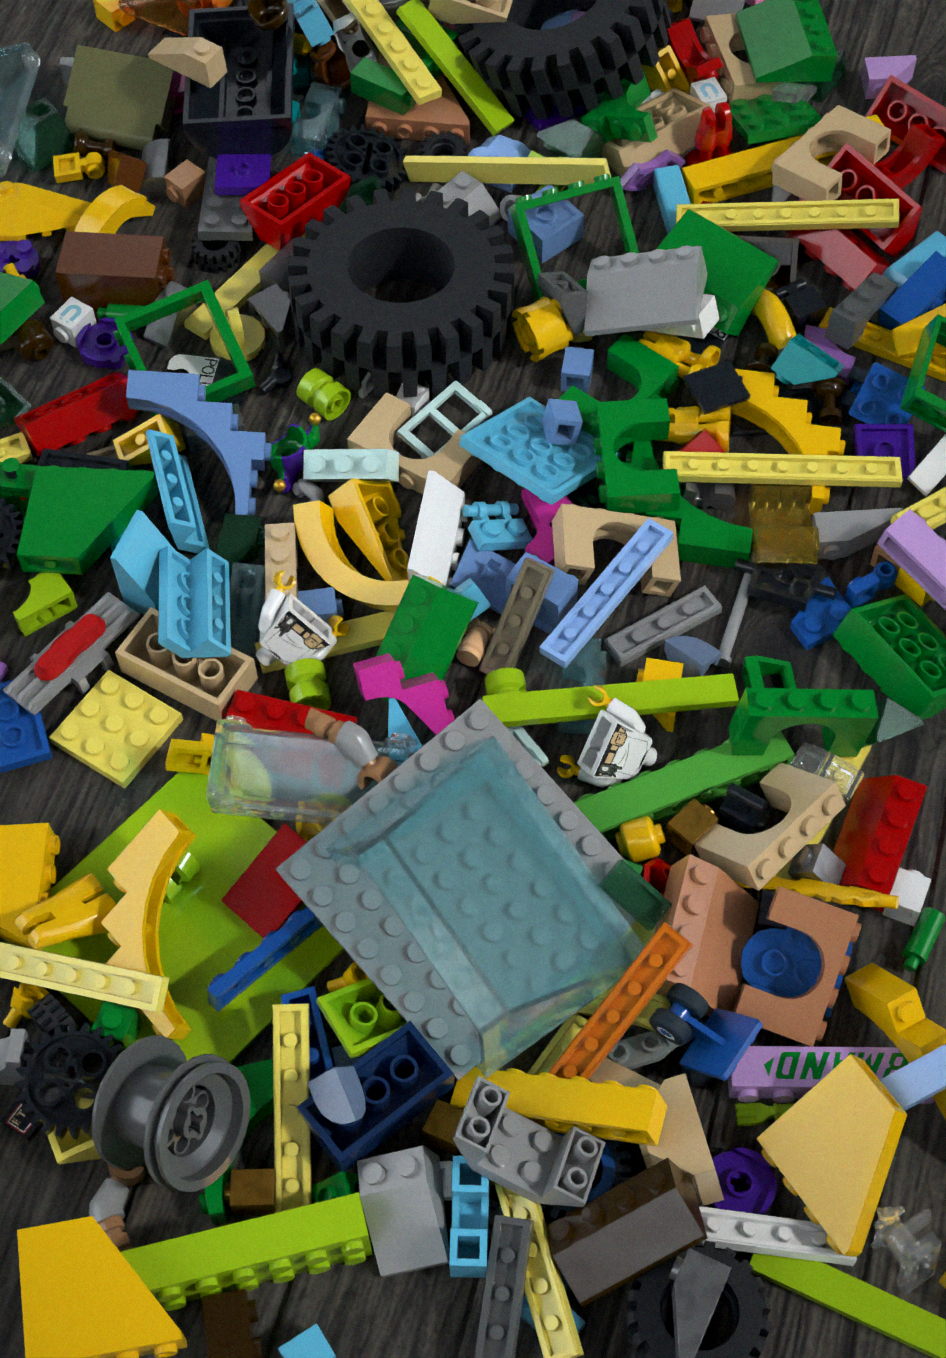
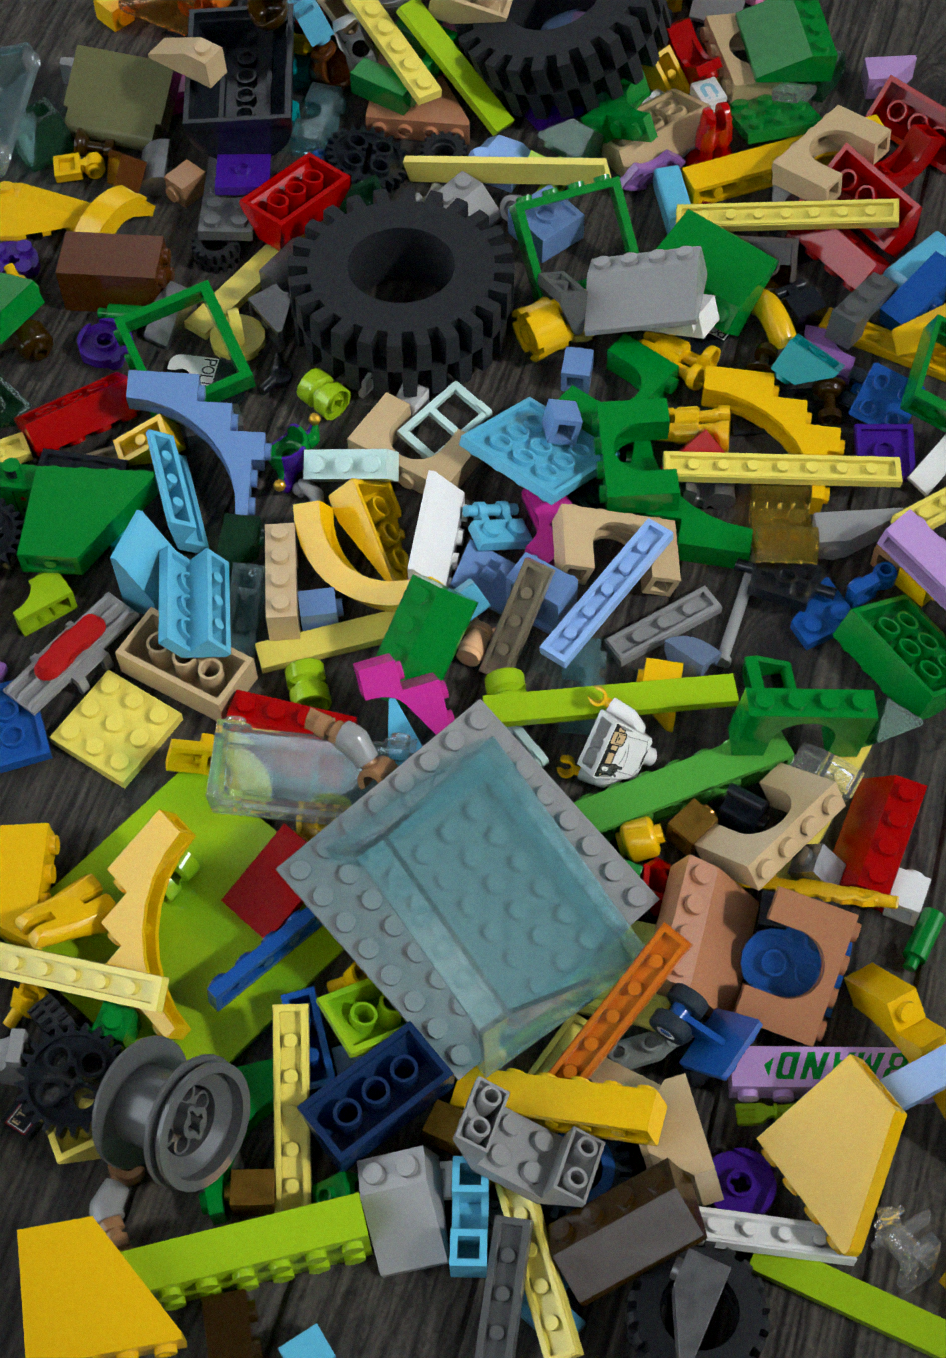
white brick [50,296,97,348] -> none
white torso [256,570,350,666] -> none
sand blue brick [307,1066,366,1124] -> none
clear green tile [598,859,672,931] -> none
black piece [684,360,750,415] -> none

